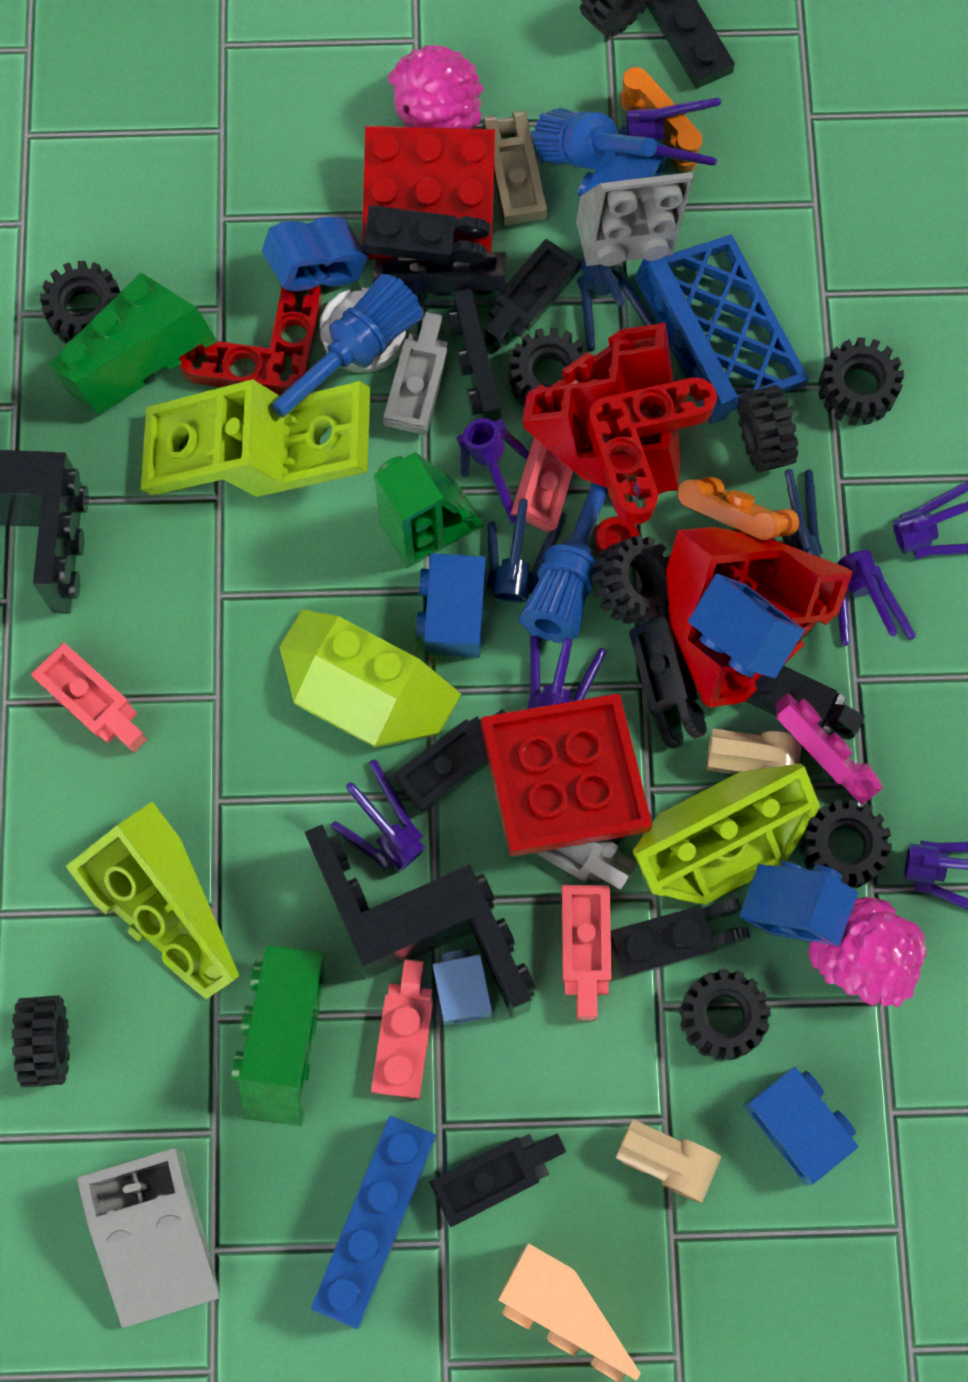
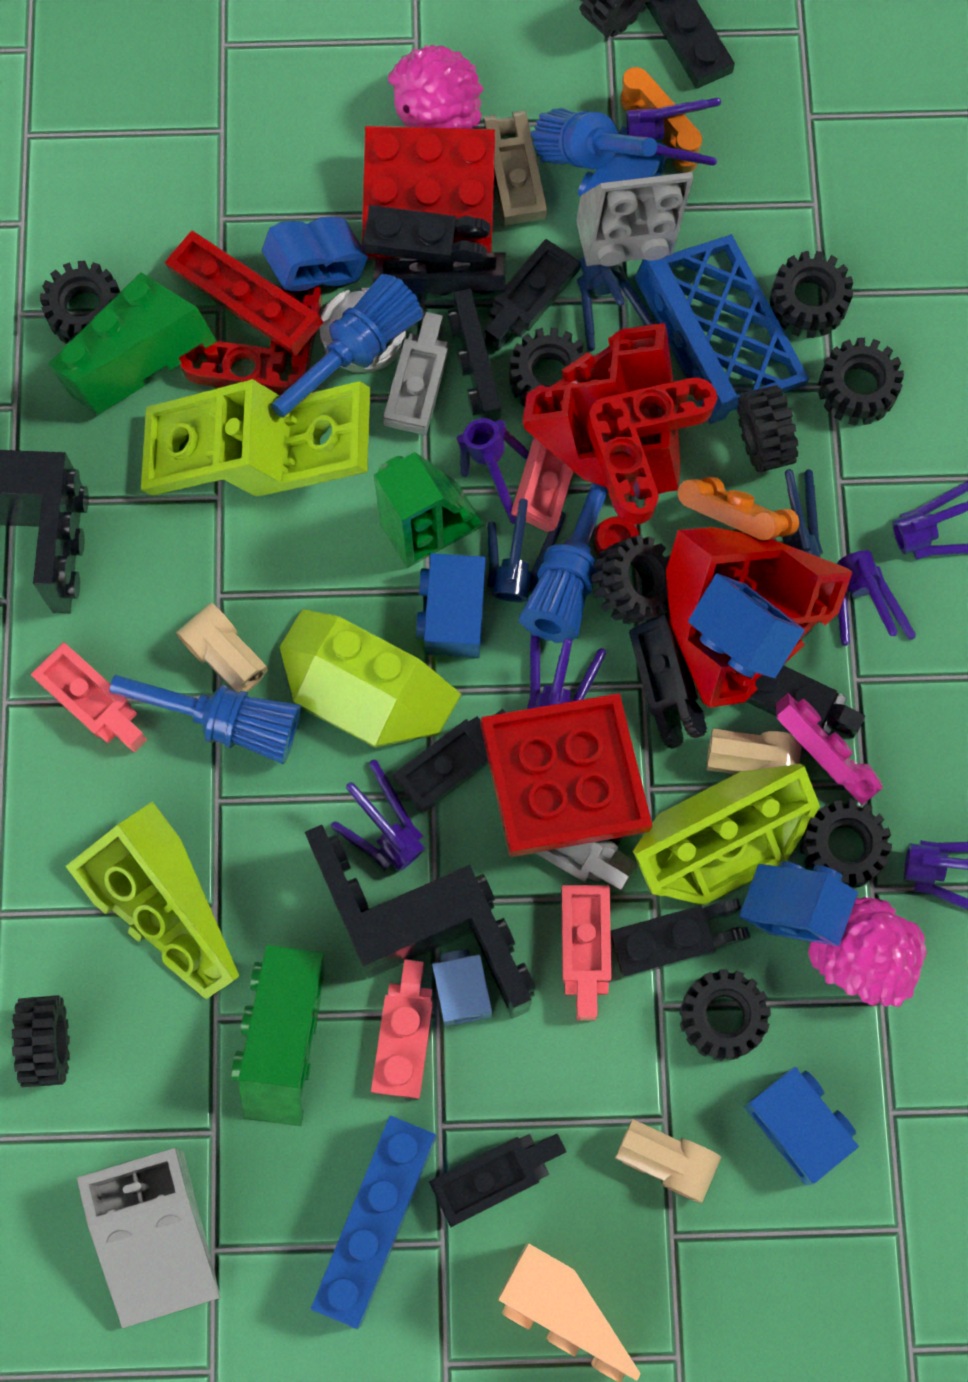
none -> blue piece [109,675,301,765]
none -> red plate [164,230,324,356]
none -> tan piece [176,602,268,692]
none -> black tyre [770,251,854,338]

